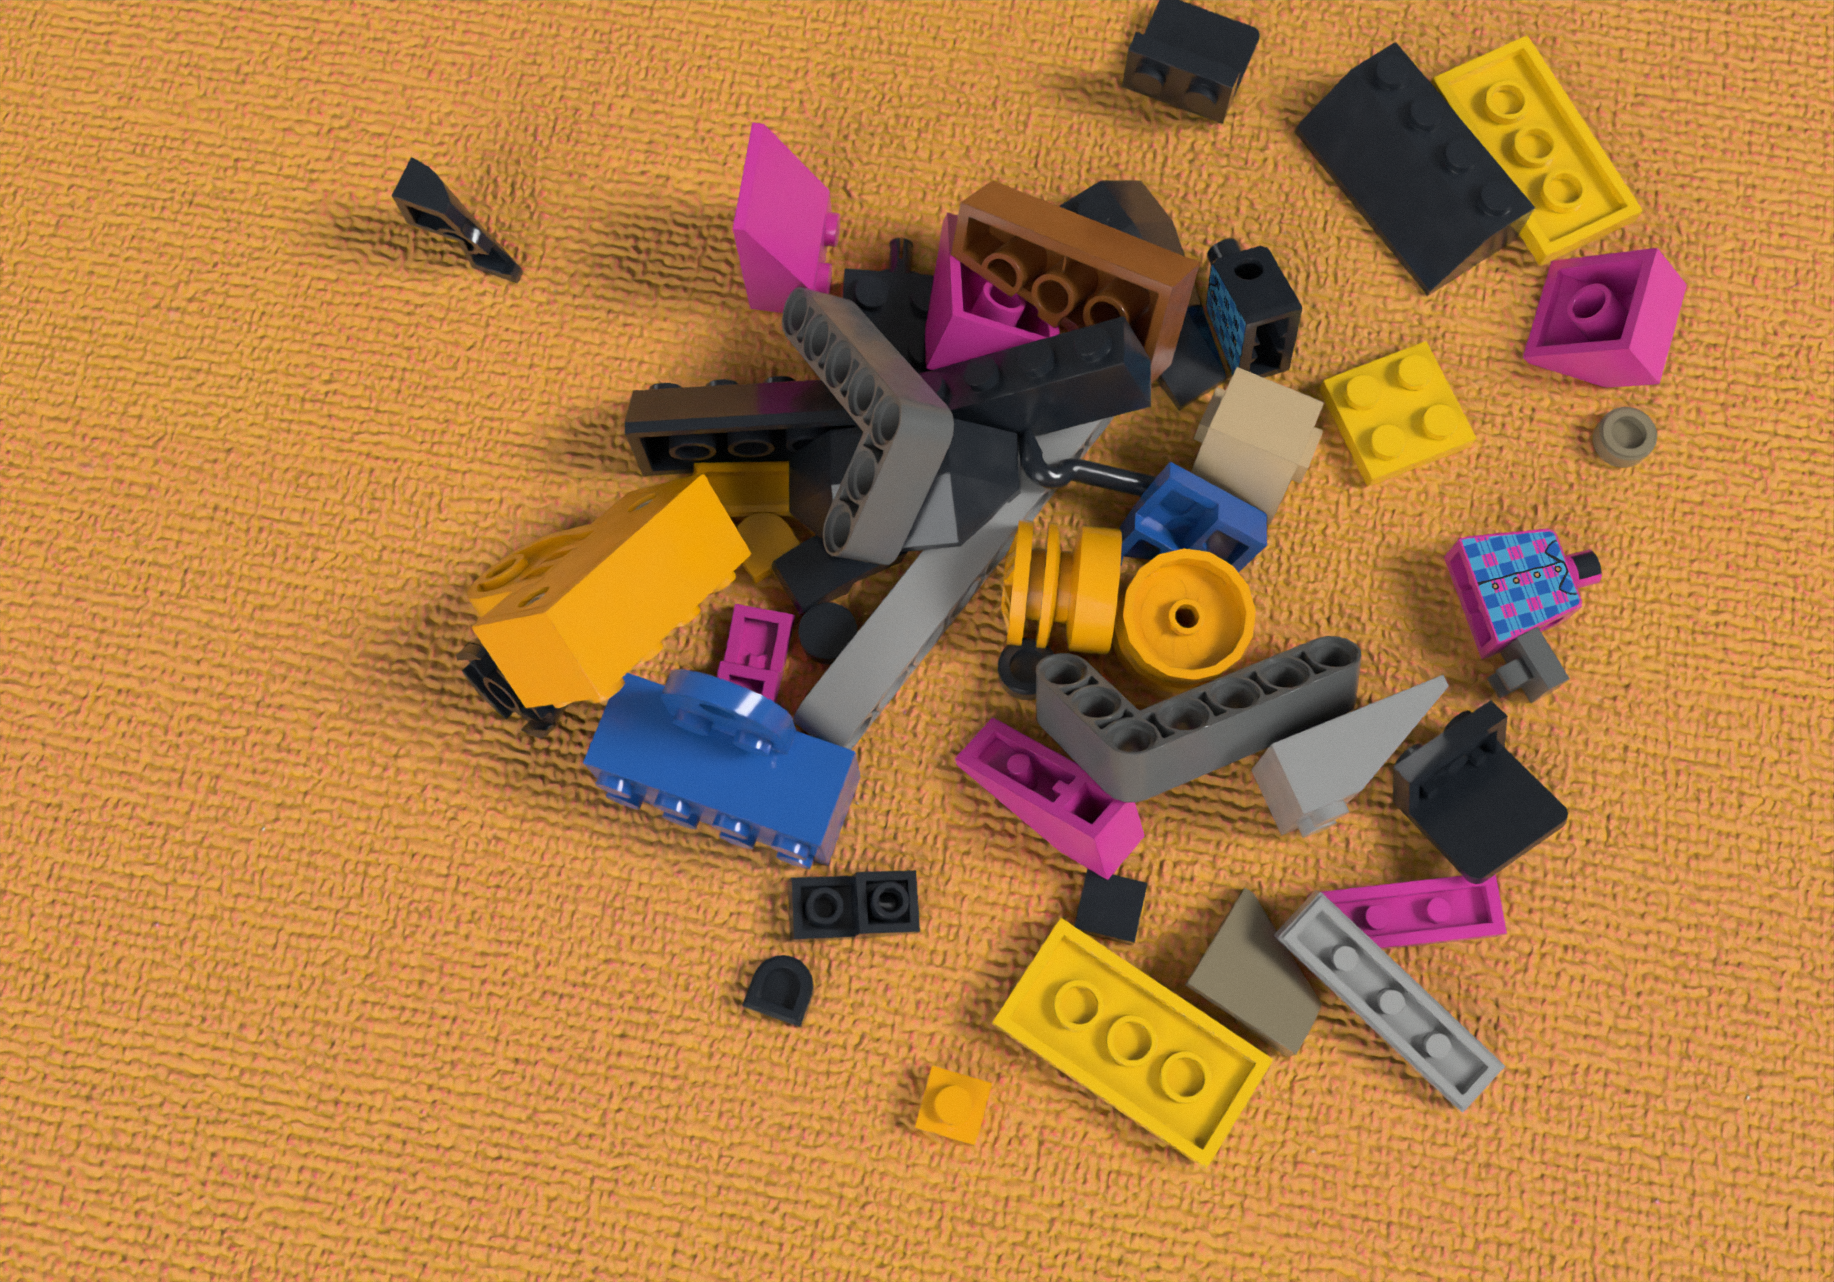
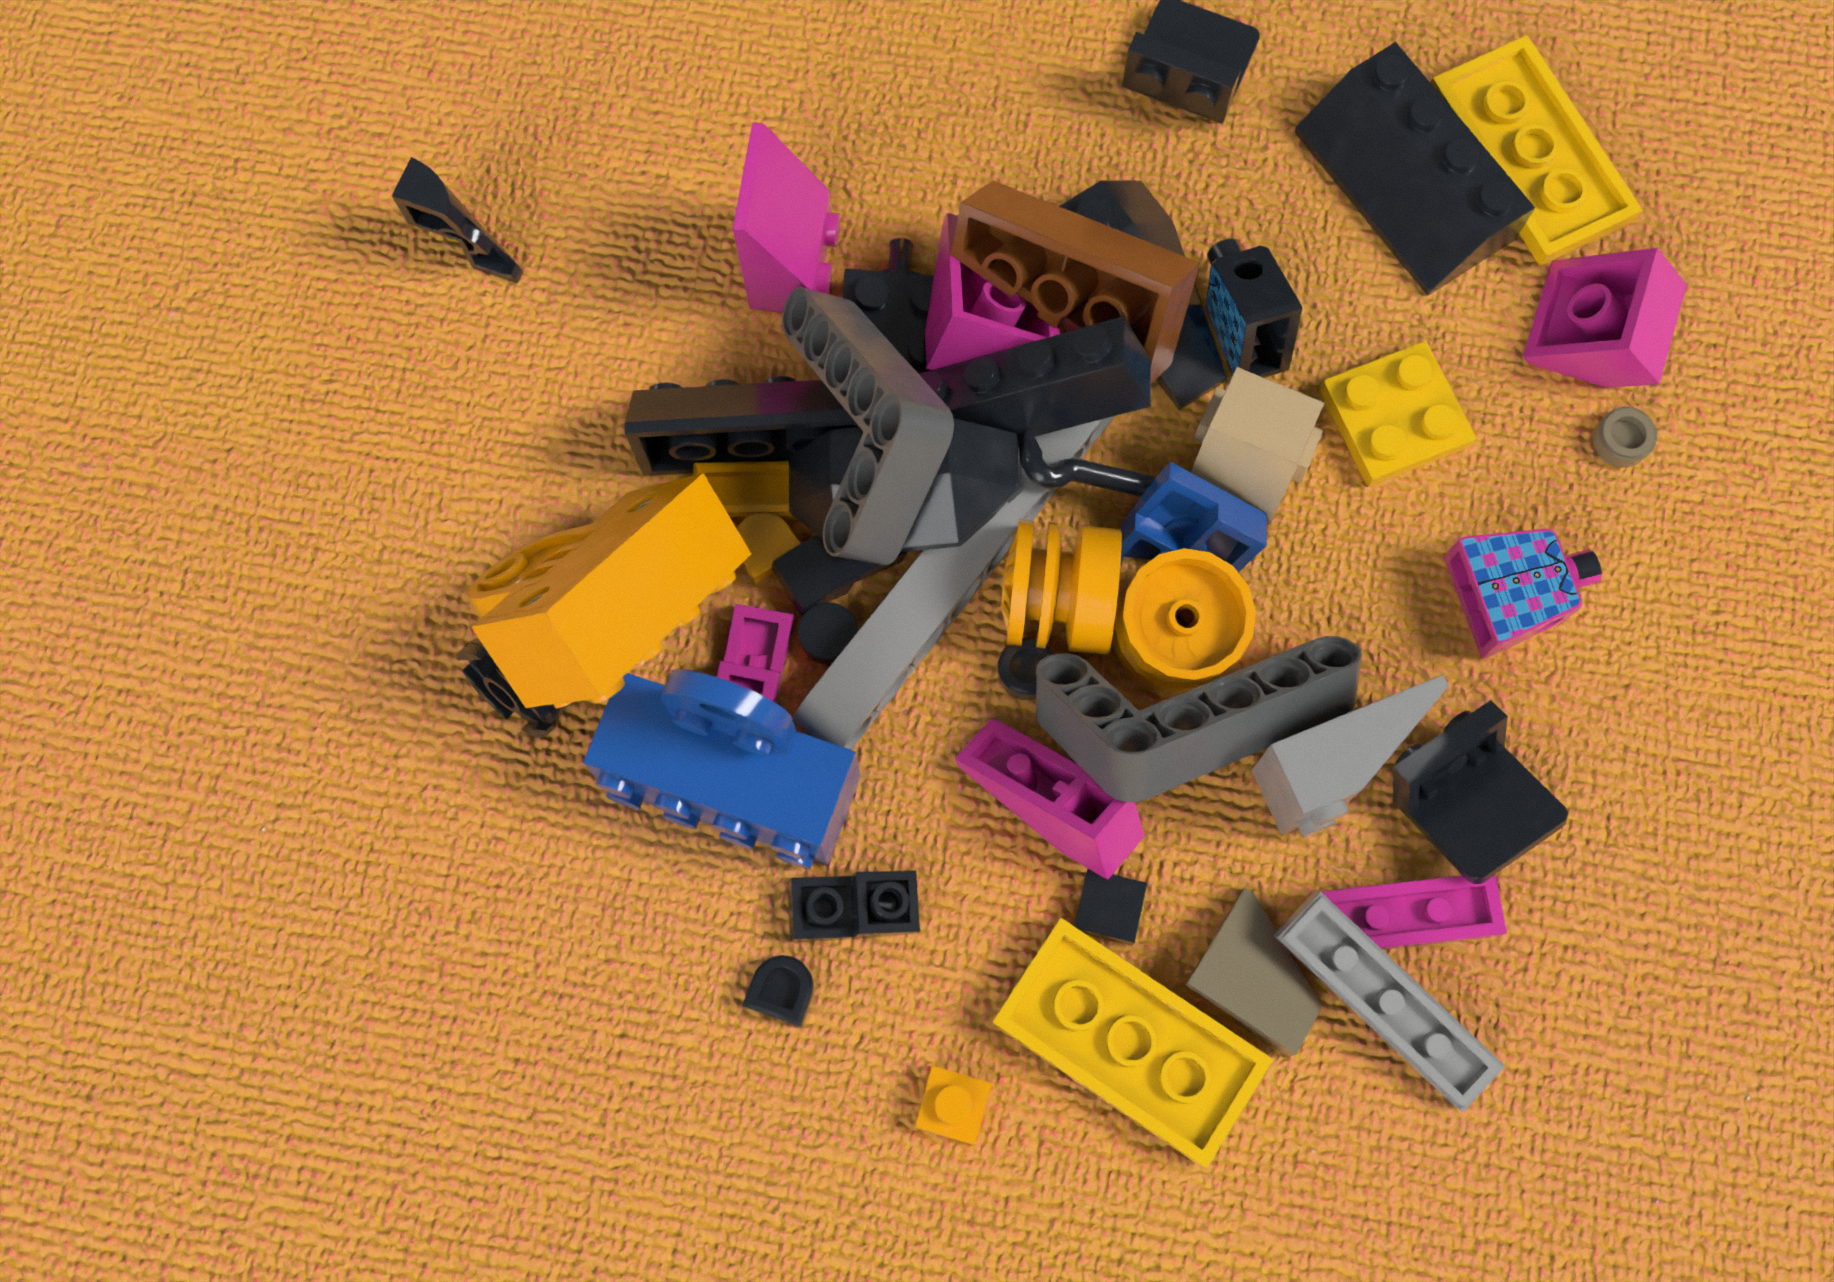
dark grey tile [1487,627,1570,703] -> none

